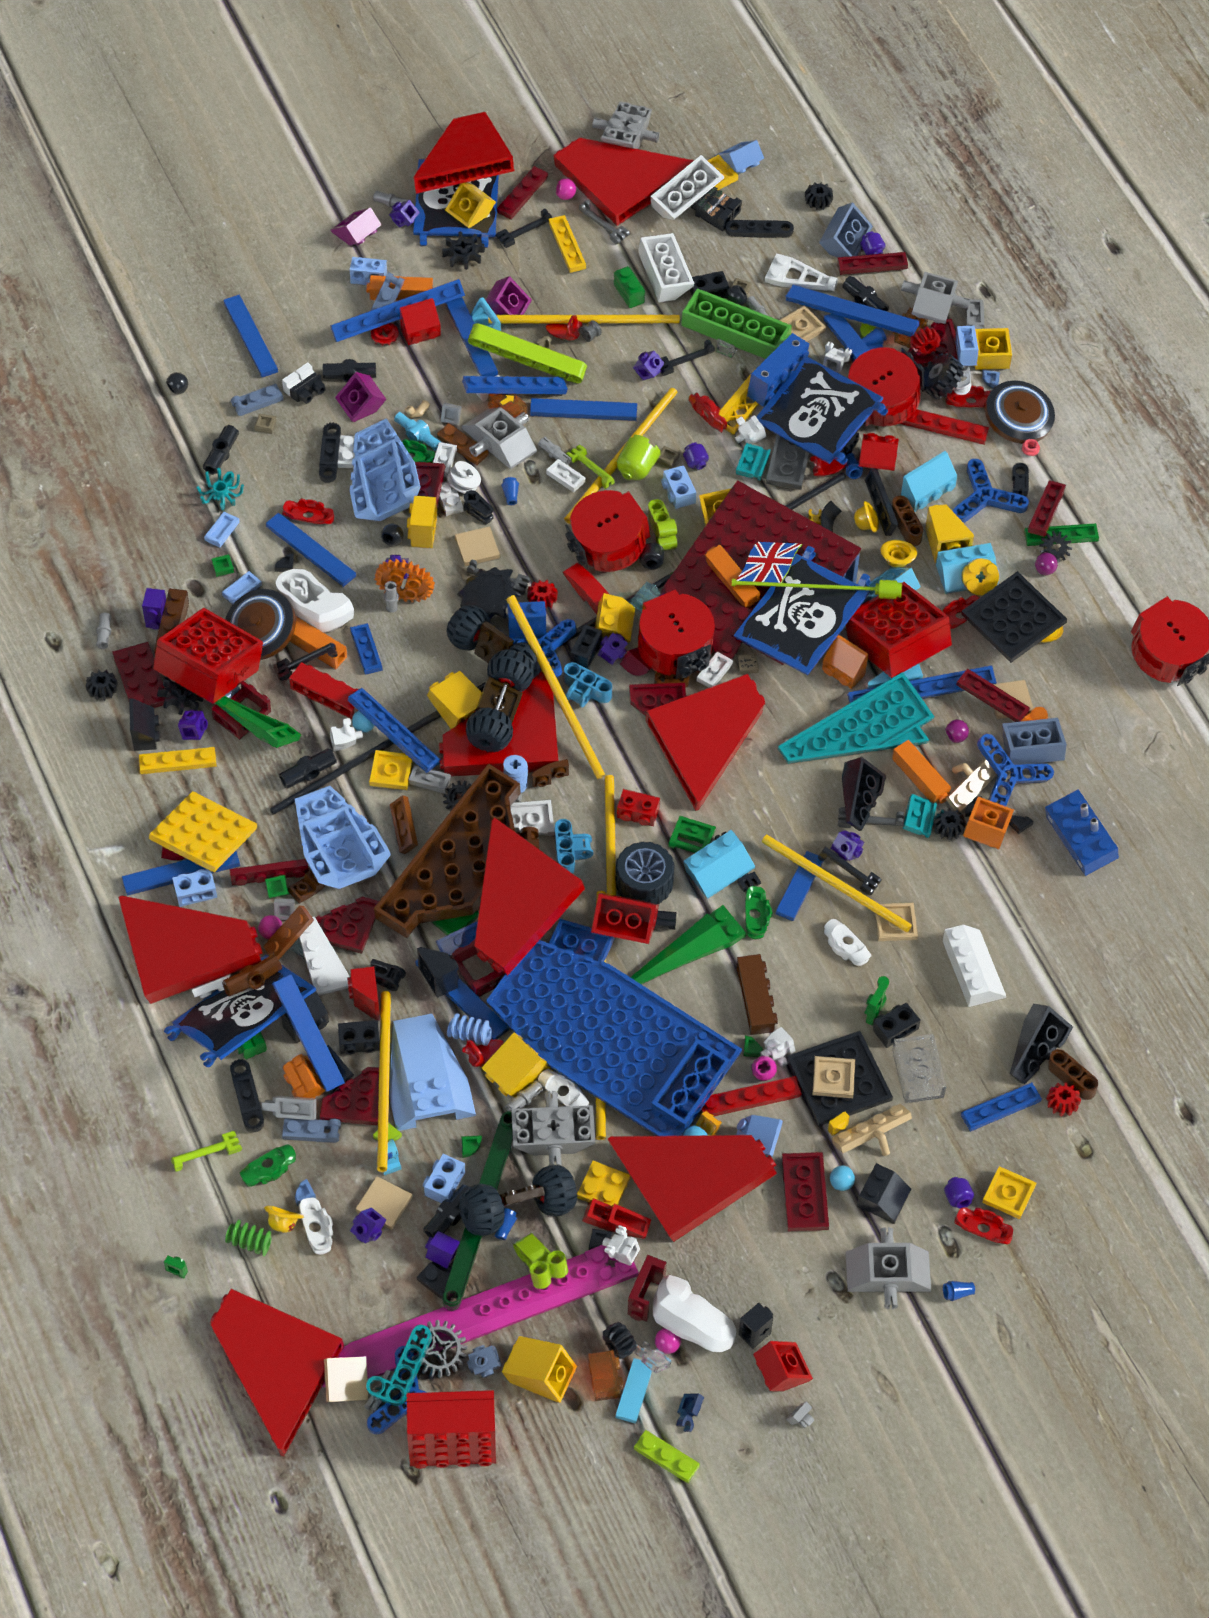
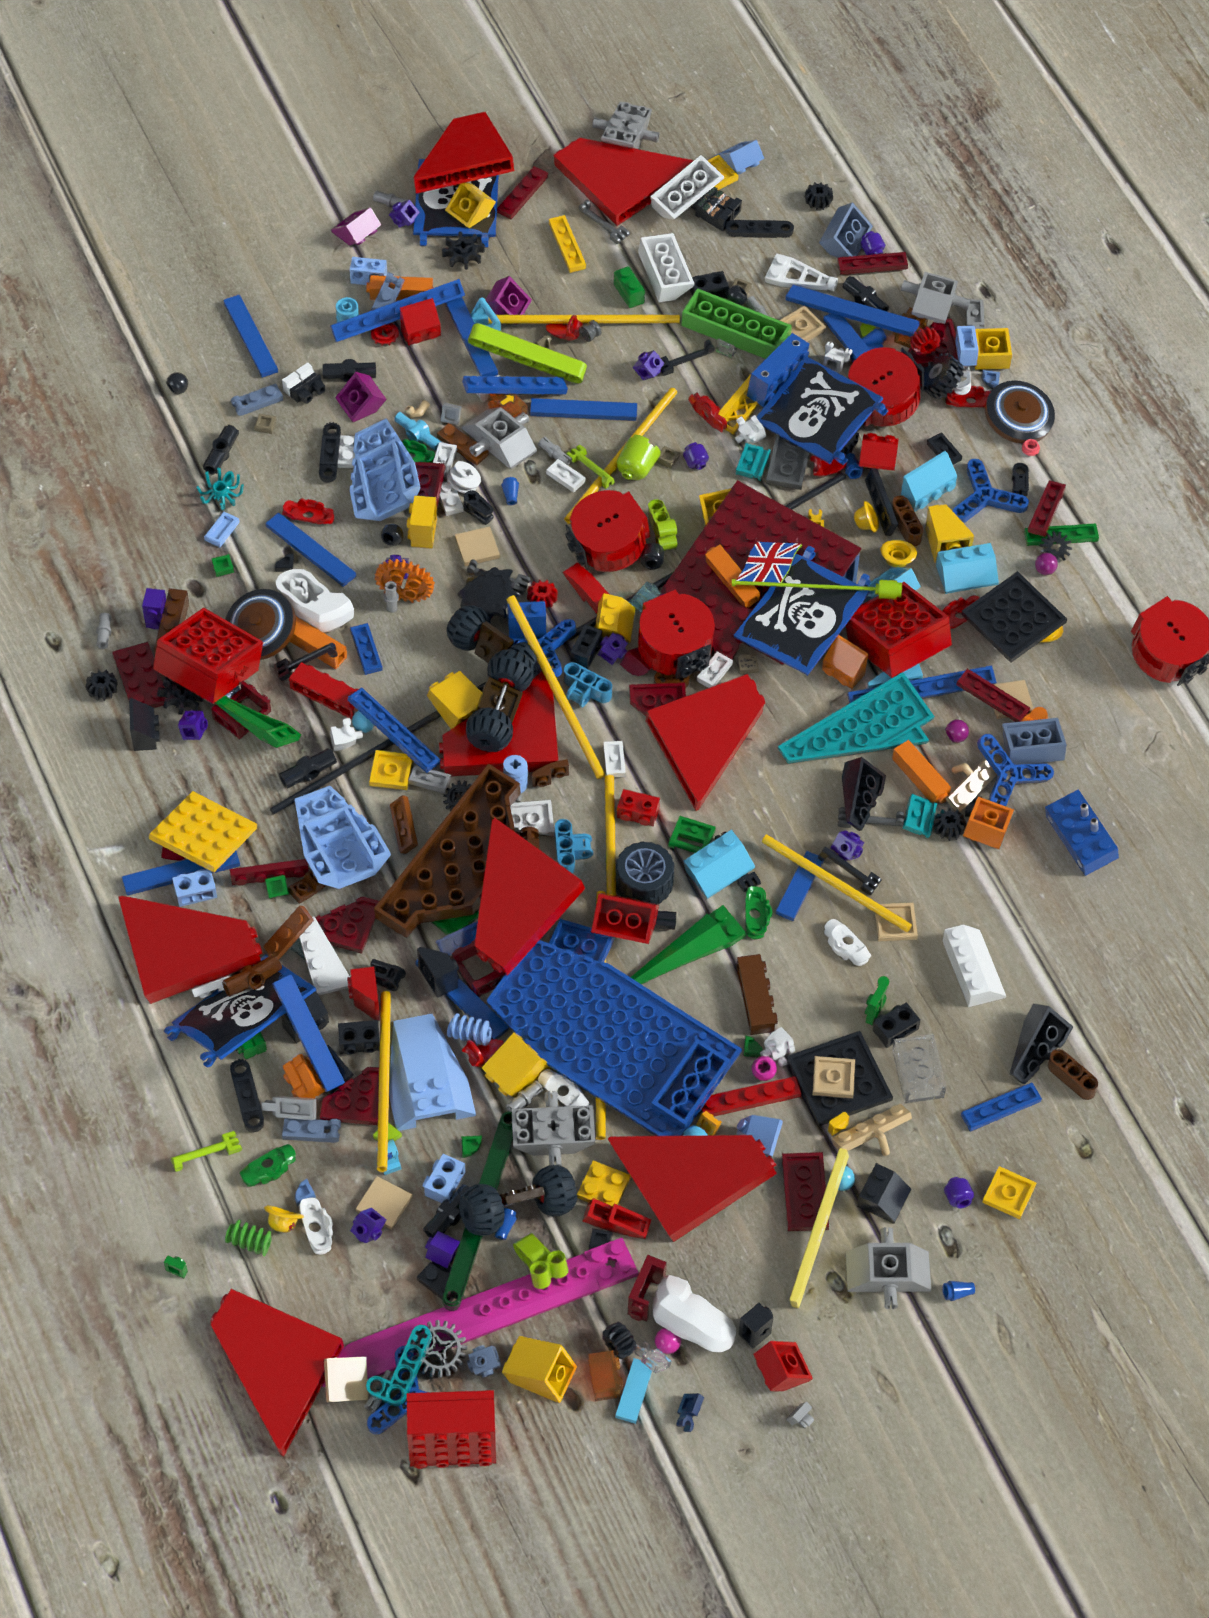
yellow plate [139,747,217,774] -> none
light blue tile [222,571,262,605] -> none
dark pink piece [258,915,282,939] -> none
light grey tile [274,899,295,920] -> none
black hinge [496,209,552,248] -> none
dark pink piece [556,179,576,200] -> none
white piece [603,1225,640,1266] -> none
lime plate [634,1430,700,1483] -> none
light blue brick [661,465,696,509] -> none
black piece [821,500,842,532] -> none
red plate [900,409,989,445] -> none
red piece [954,1207,1014,1245] -> none
yellow plate [962,558,999,595] -> none
black tile [1009,815,1034,834] -> none
red gear [1046,1082,1081,1117] -> none
none -> medium azure wheel [336,297,359,323]
none -> white plate [603,741,626,777]
none -> light yellow tile [789,1148,849,1309]
none -> black plate [927,432,962,465]

